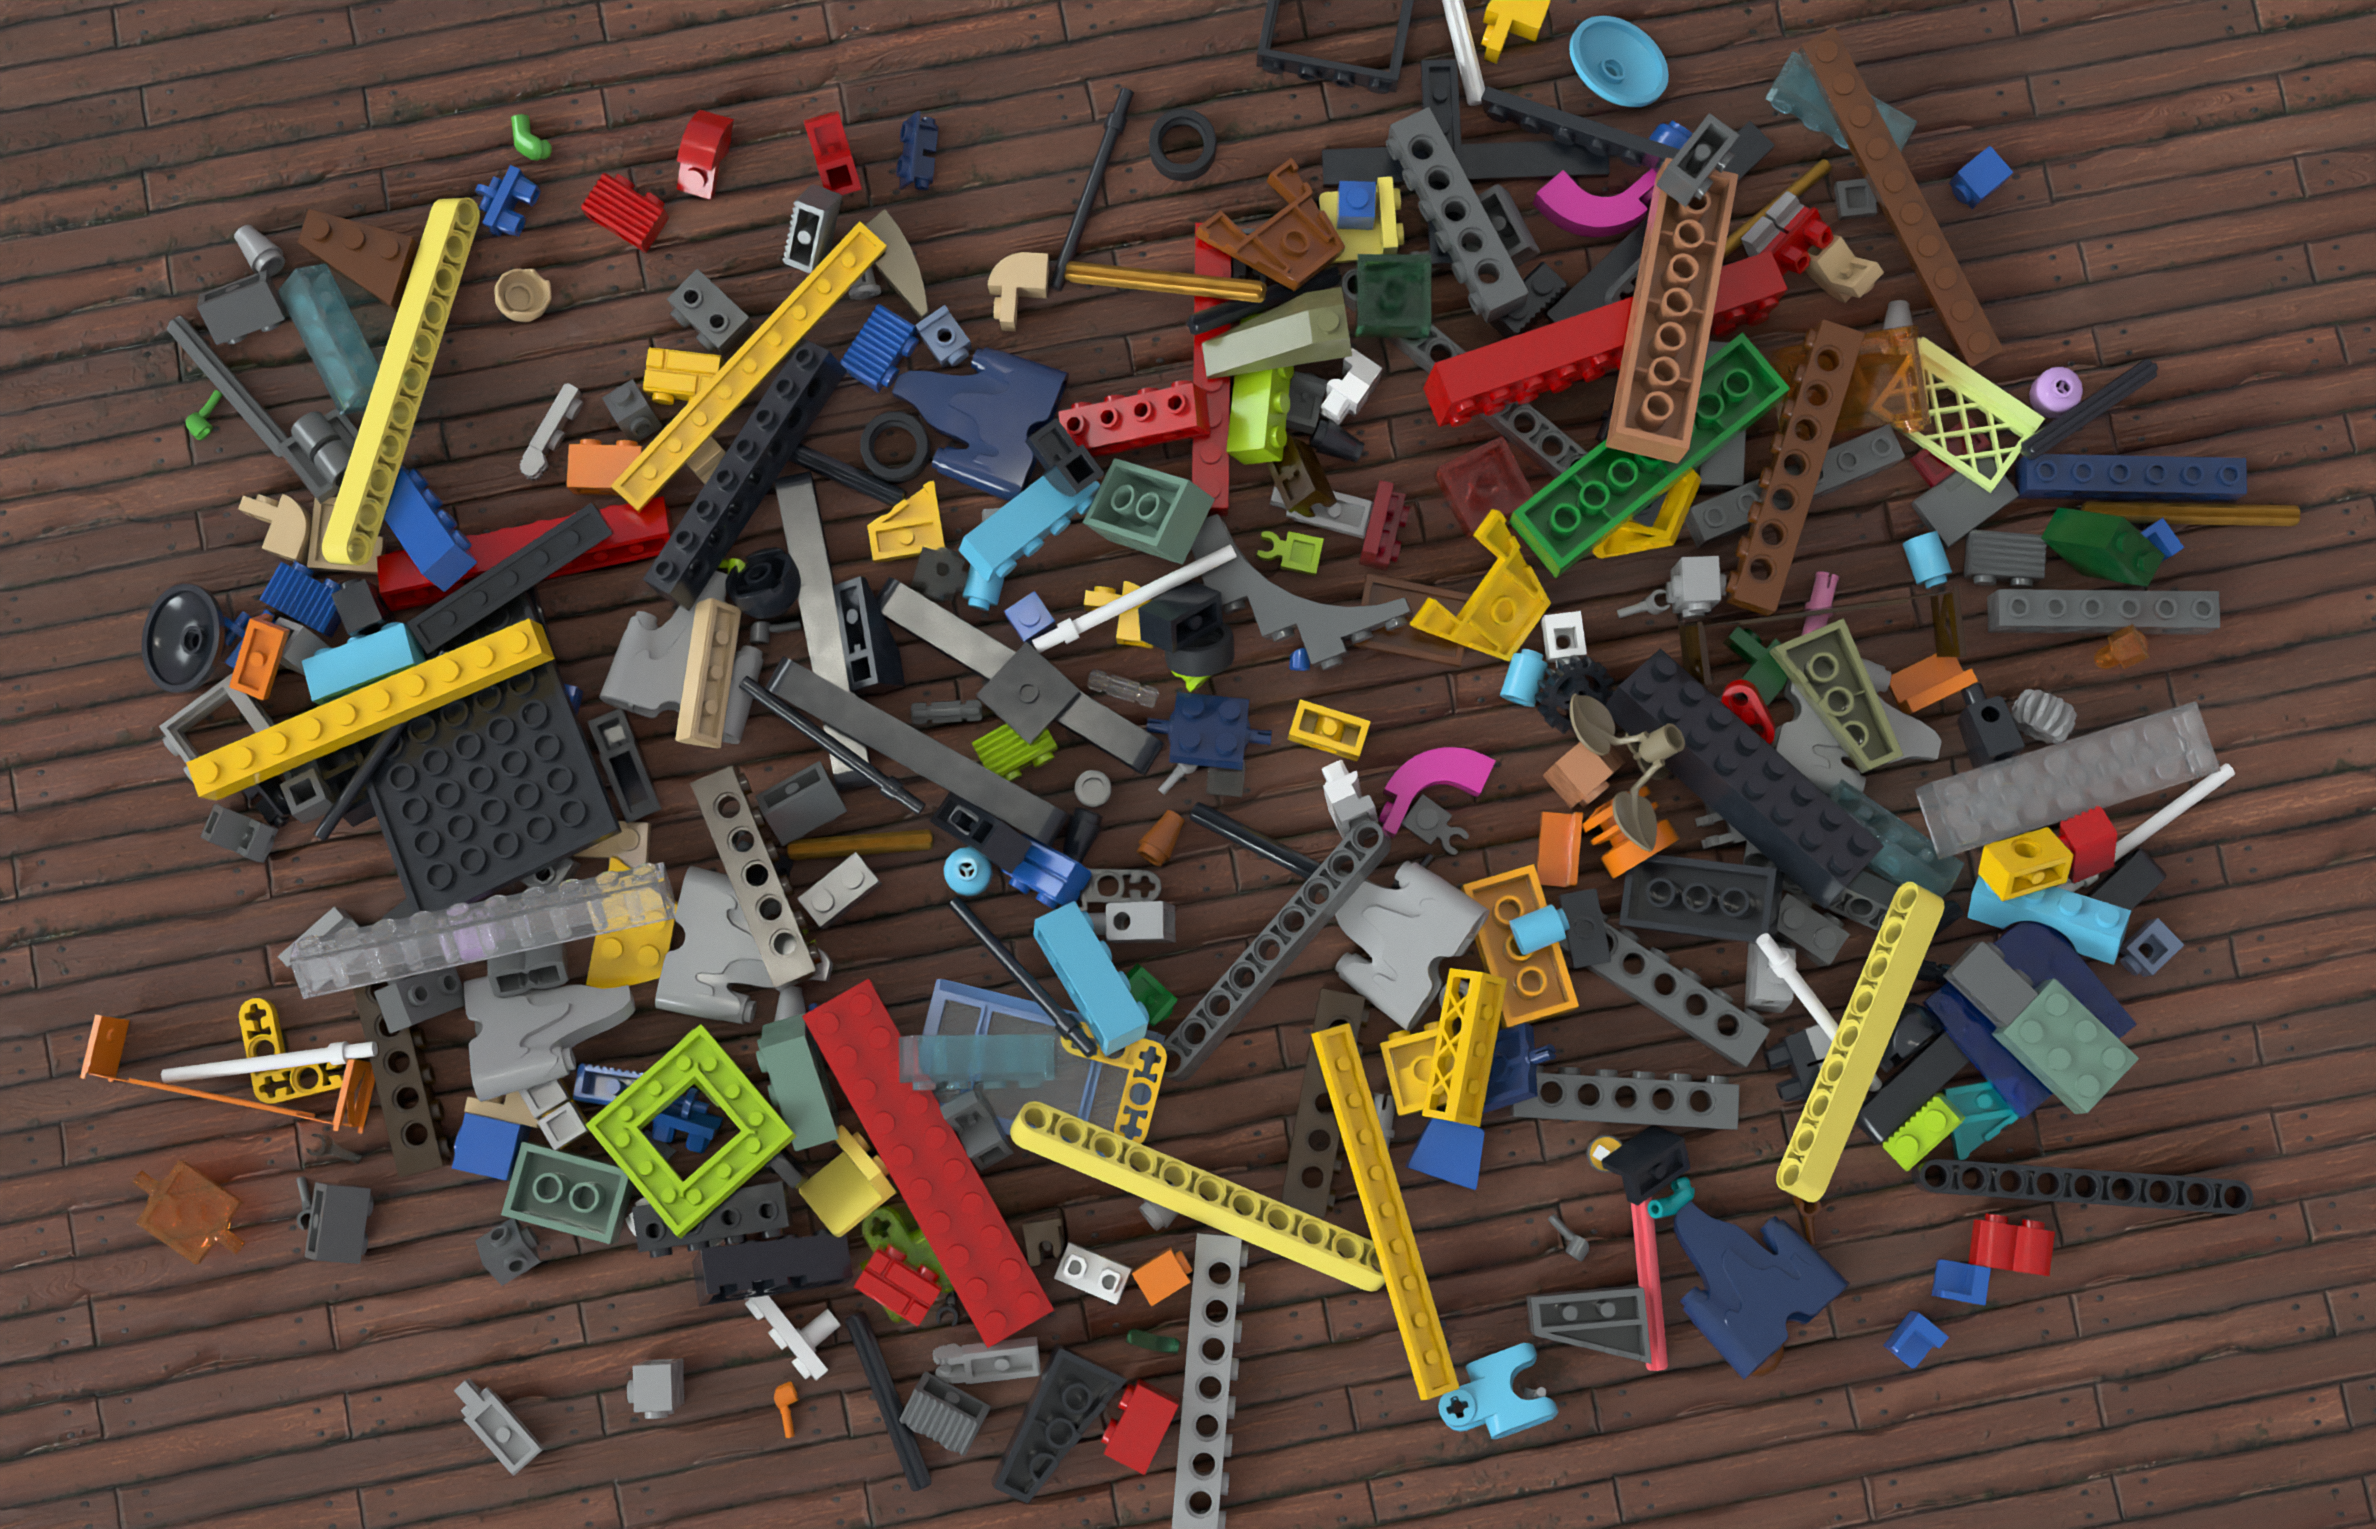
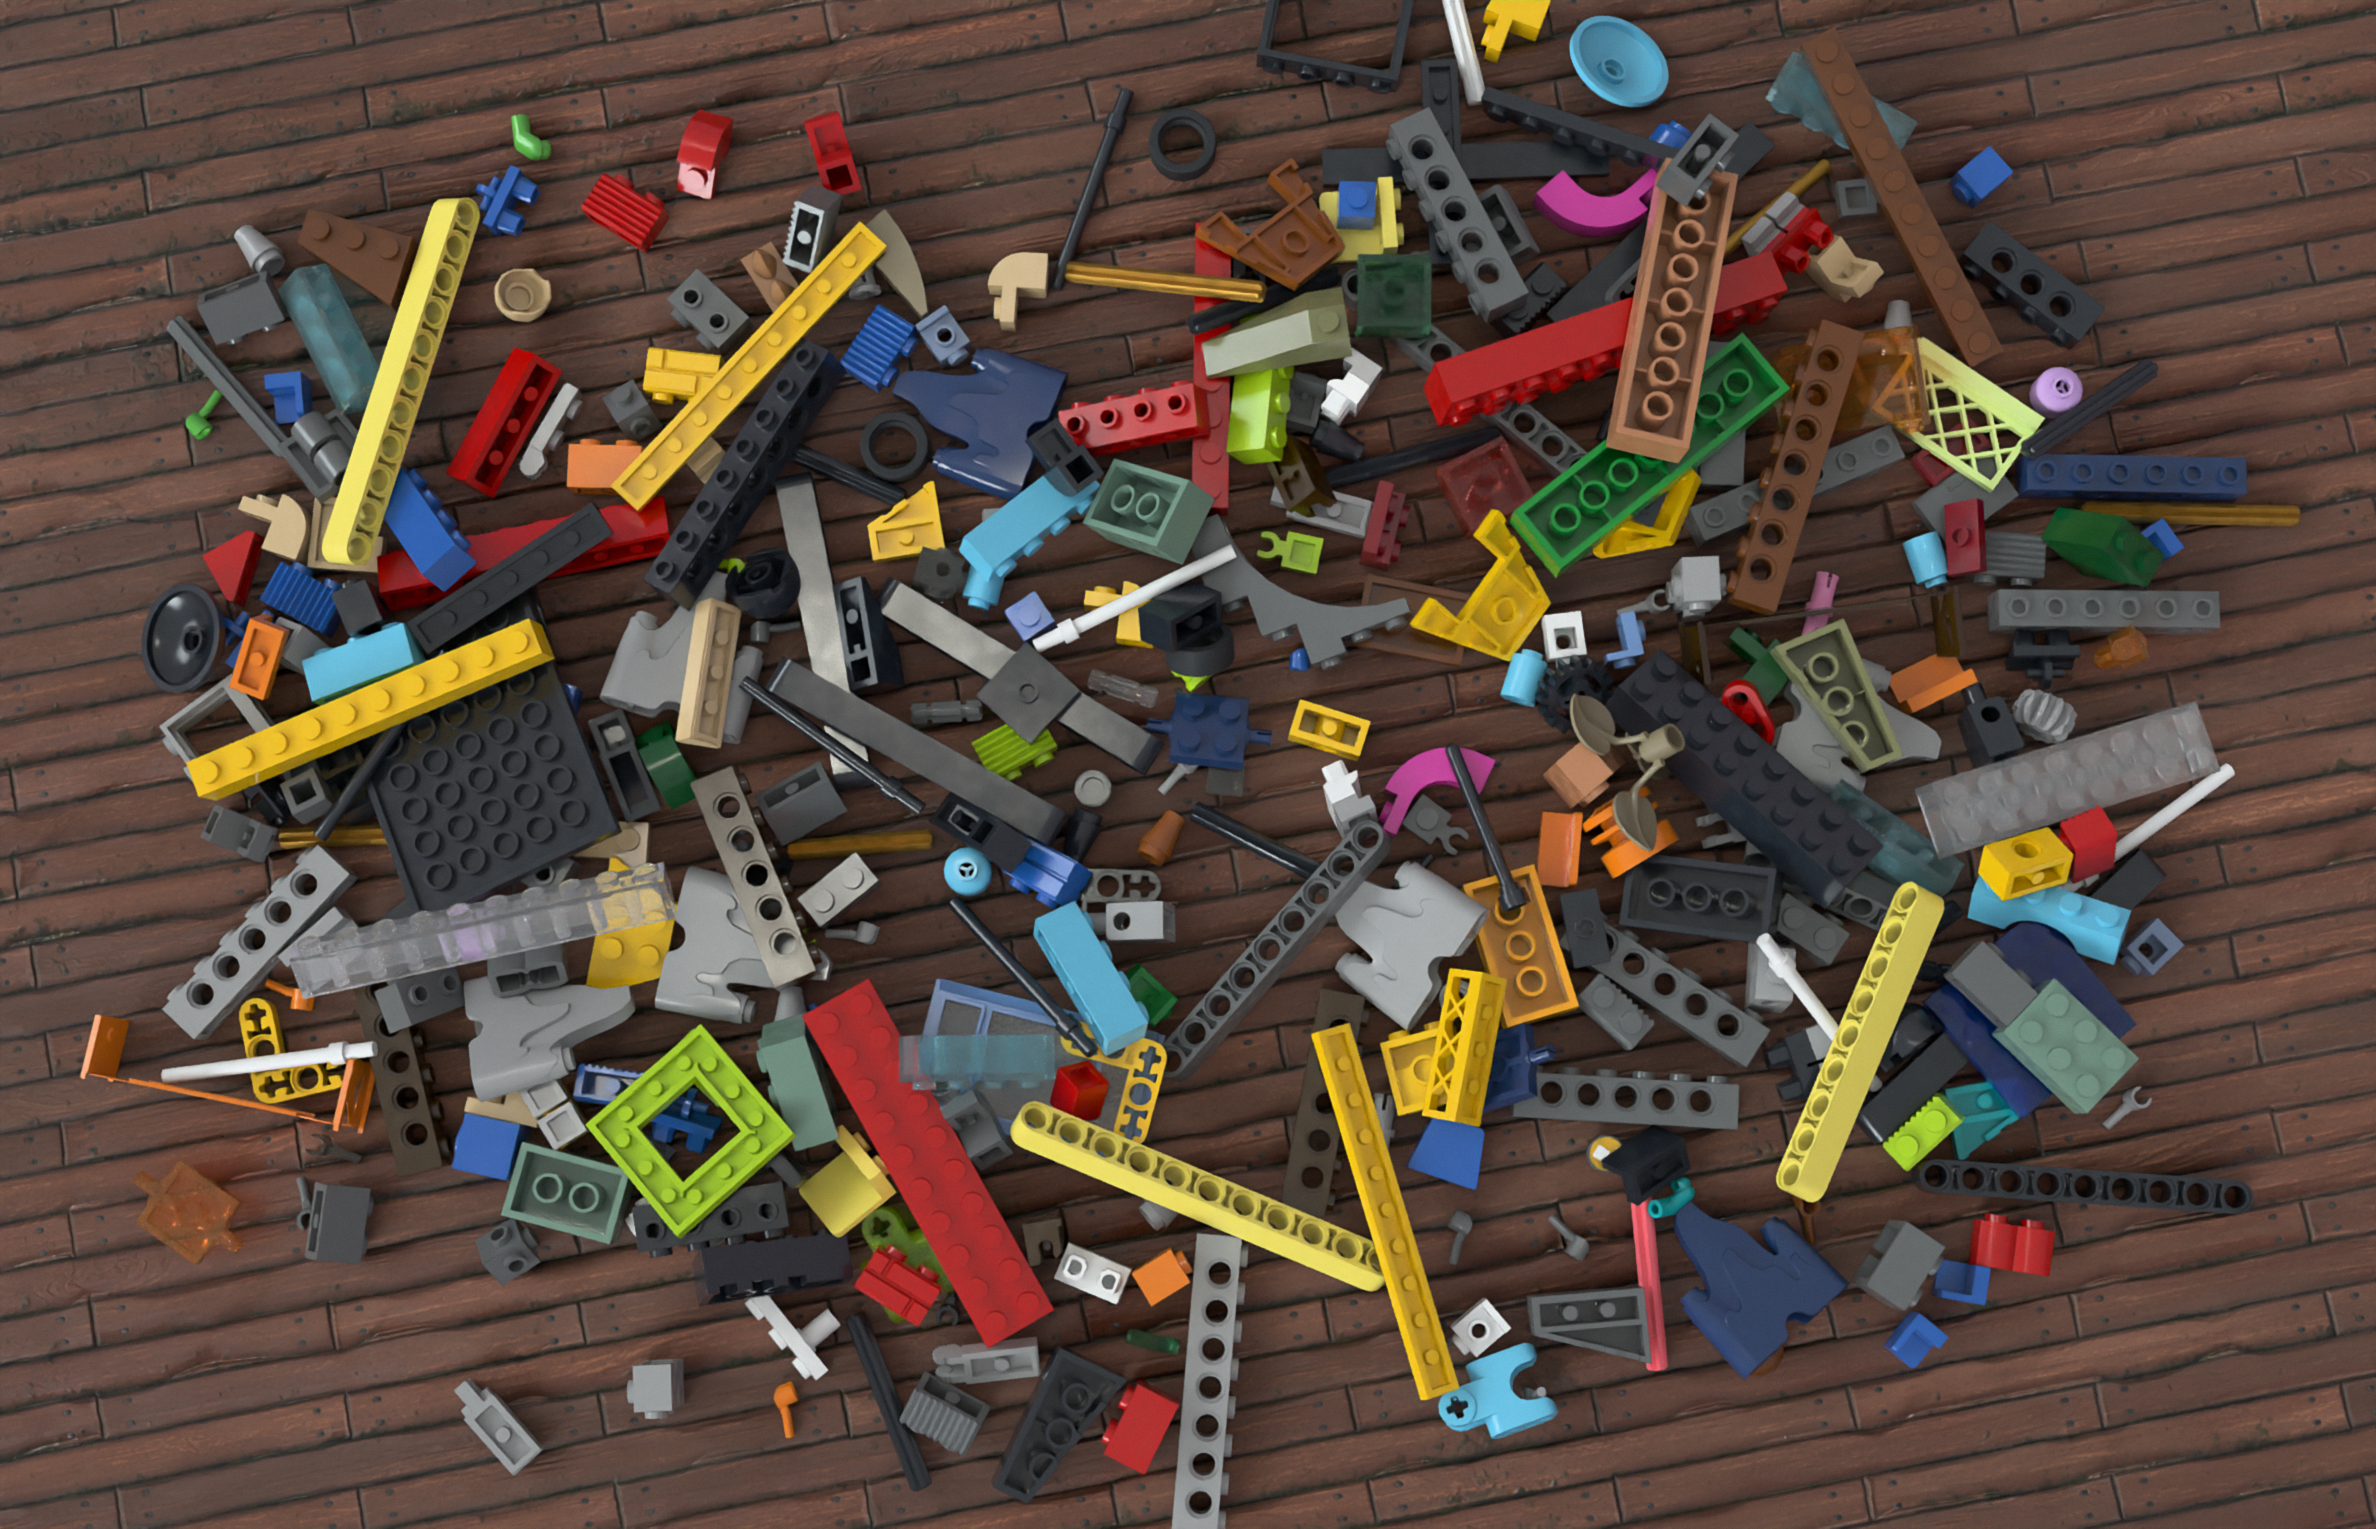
dark blue hinge [896,111,939,191] -> none
medium azure brick [1509,904,1570,955] -> none
none -> light grey brick [162,845,359,1040]
none -> red slope [202,530,265,608]
none -> blue panel [264,371,313,425]
none -> orange hand [265,979,315,1011]
none -> pearl gold axle [279,825,387,849]
none -> red brick [445,348,562,498]
none -> dark green brick [636,721,699,810]
none -> medium nougat tile [741,242,799,313]
none -> light grey hand [825,921,880,945]
none -> red panel [1050,1060,1109,1121]
none -> black axle [1325,425,1501,490]
none -> black piece [1445,743,1531,913]
none -> dark grey hand [1447,1209,1472,1265]
none -> white brick [1449,1297,1511,1357]
none -> dark grey brick [1576,974,1654,1050]
none -> medium blue bracket [1602,611,1646,670]
none -> dark grey piece [1850,1219,1945,1311]
none -> dark red plate [1944,498,1987,578]
none -> black brick [1957,220,2105,350]
none -> black hips [2005,630,2081,689]
none -> light grey hand [2102,1086,2152,1130]

